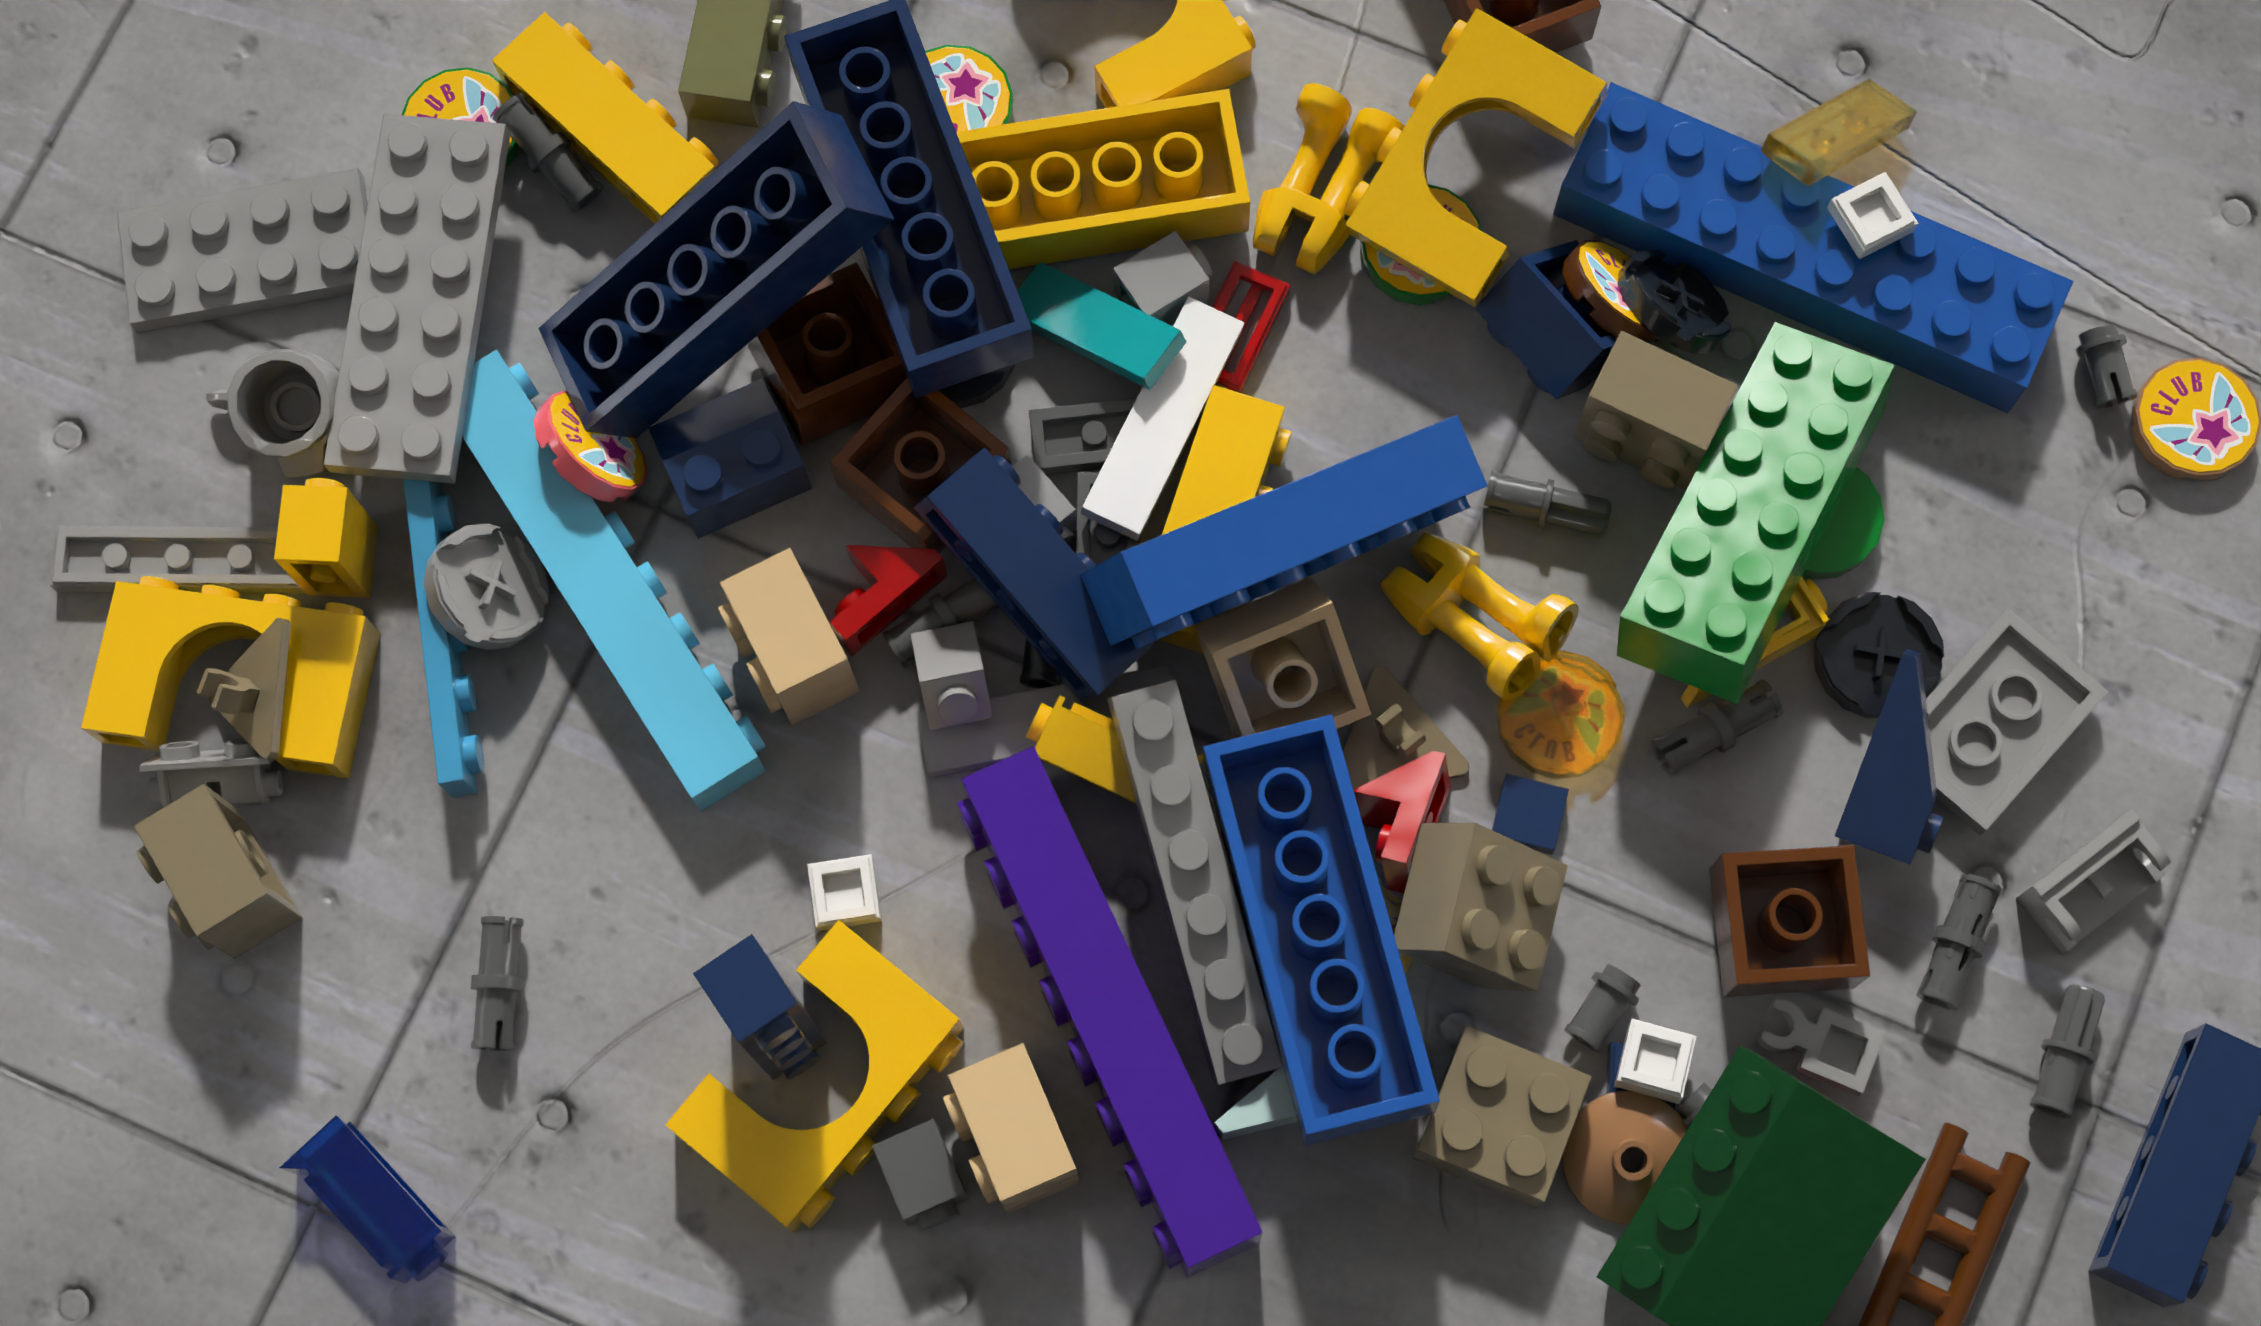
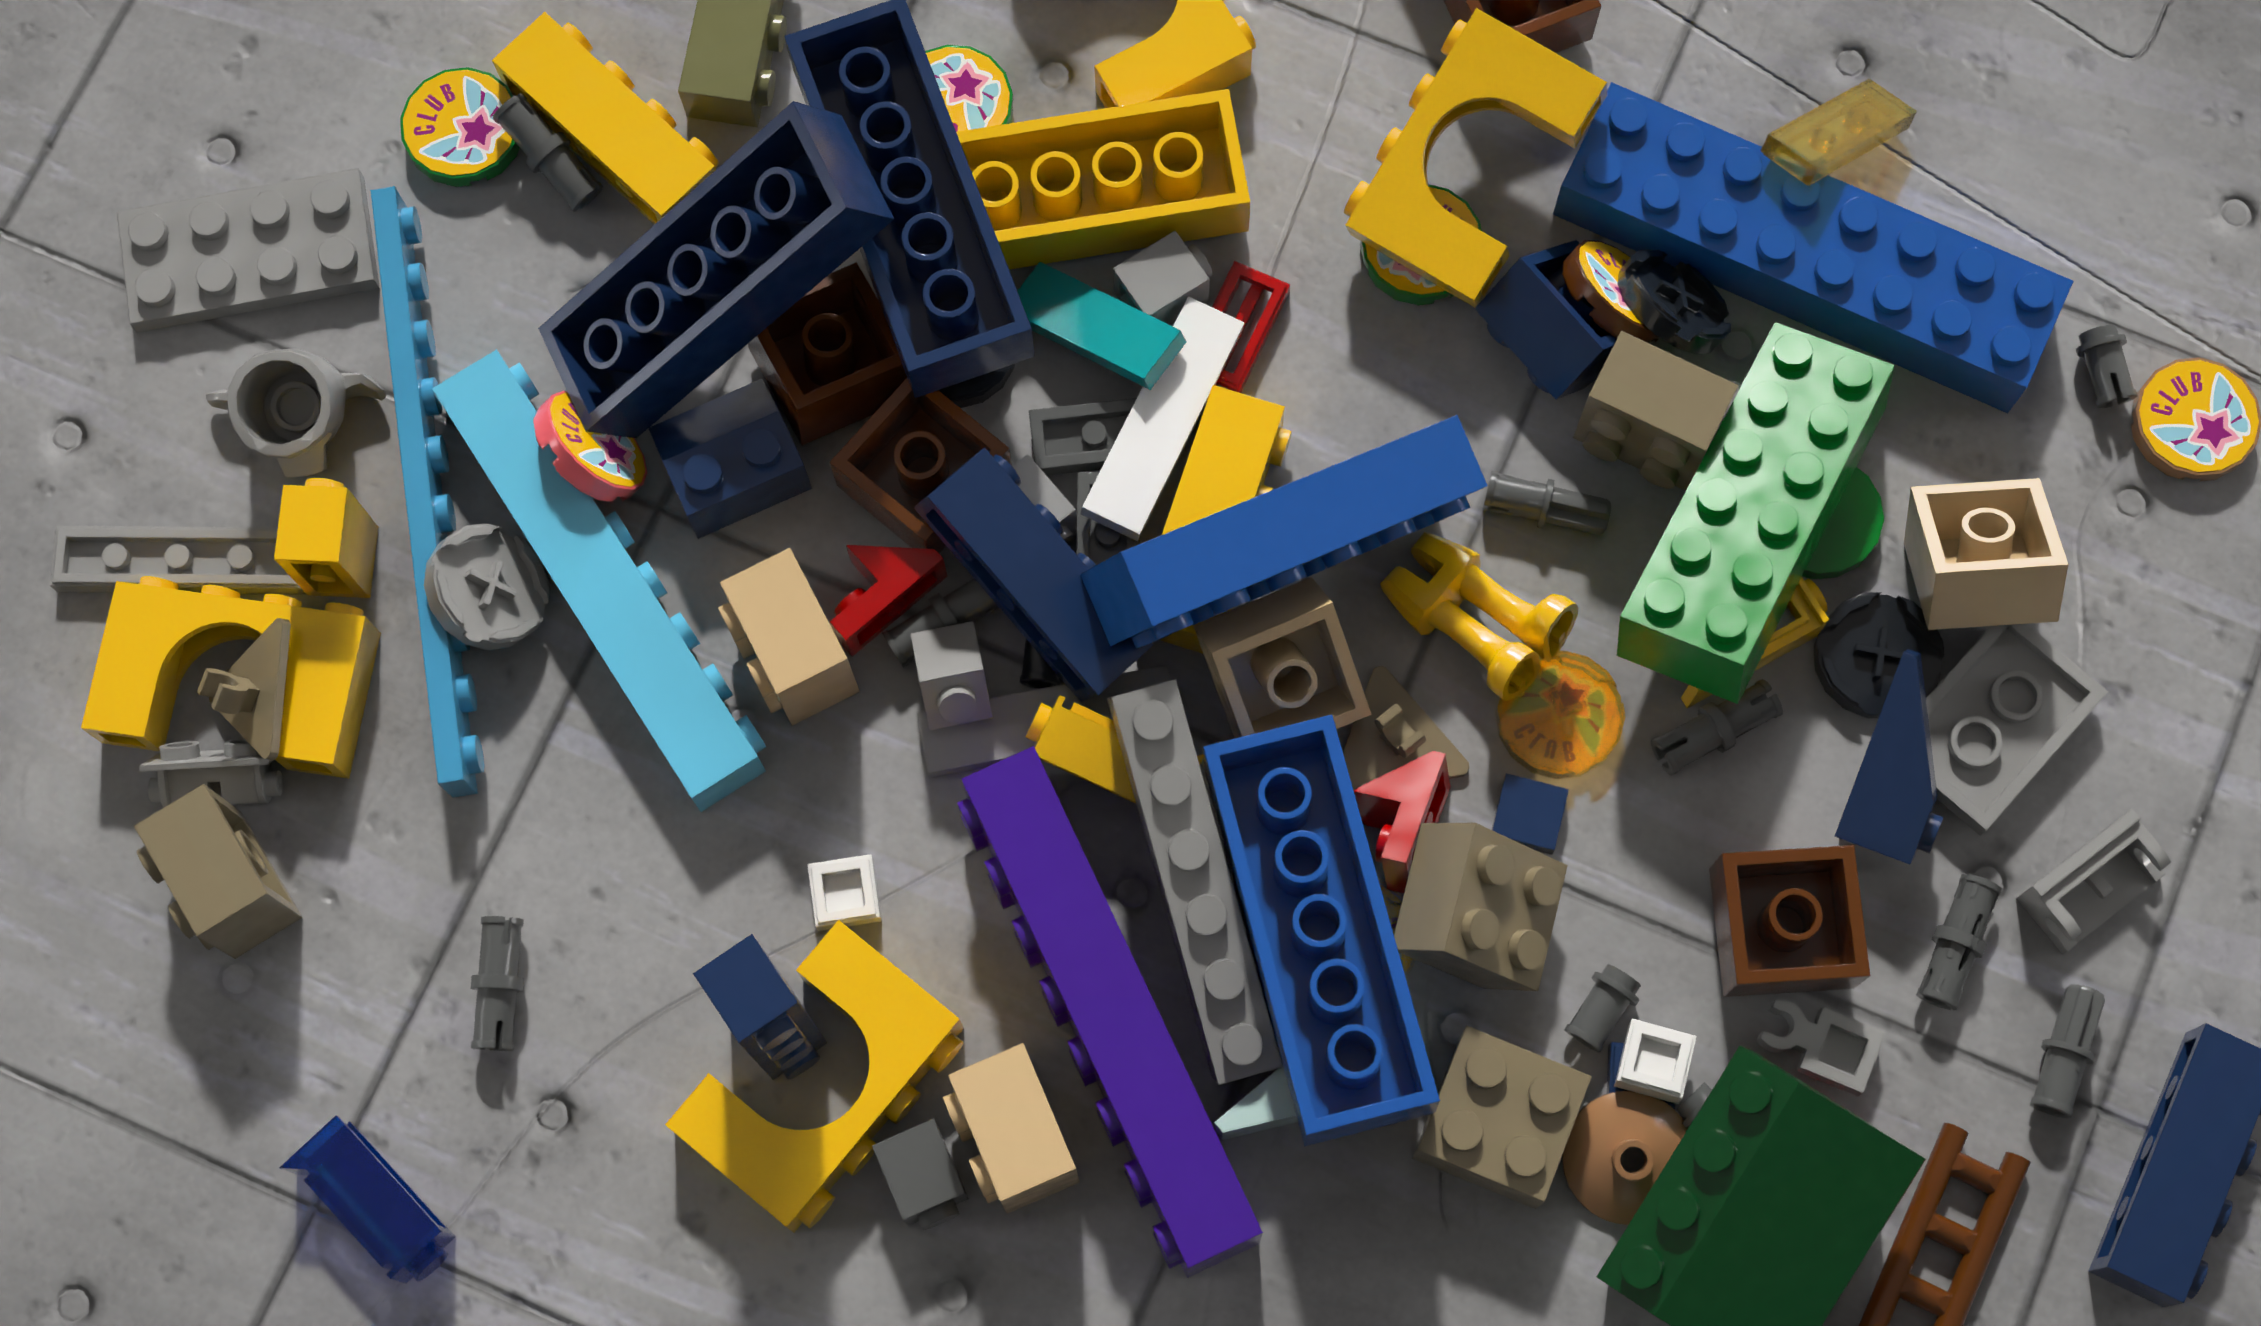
light grey plate [323,114,510,484] -> none
yellow piece [1253,83,1405,275] -> none
white tile [1827,172,1918,259] -> none
none -> tan brick [1904,478,2069,630]

